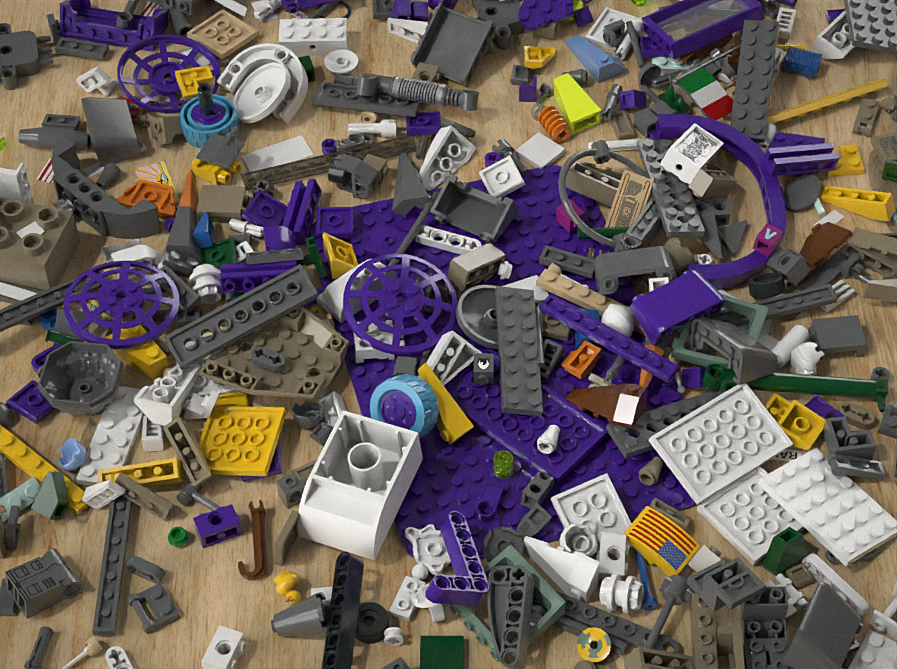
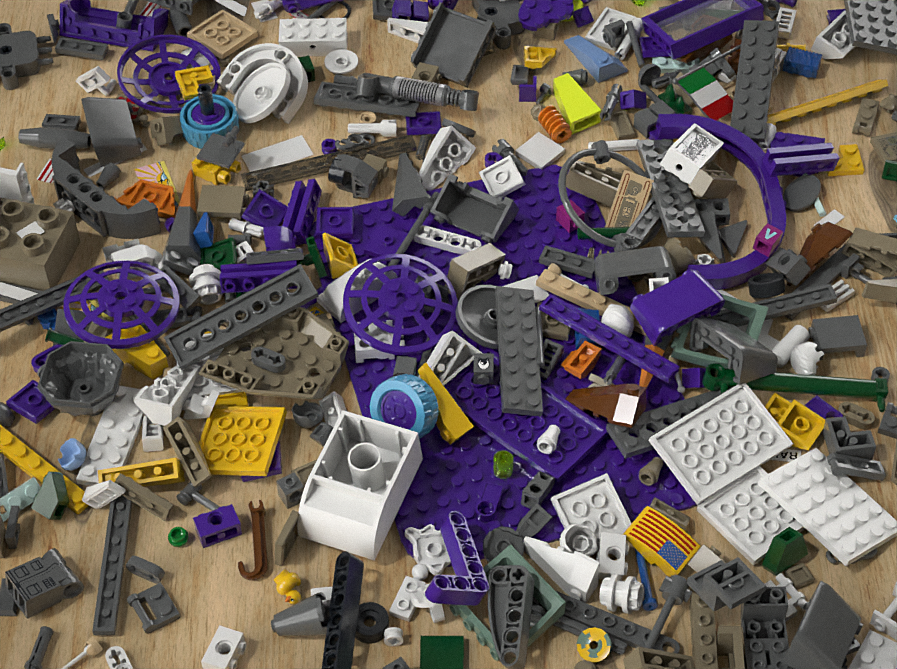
white beam [802,553,870,617] -> none
yellow slope [818,185,896,222] -> none

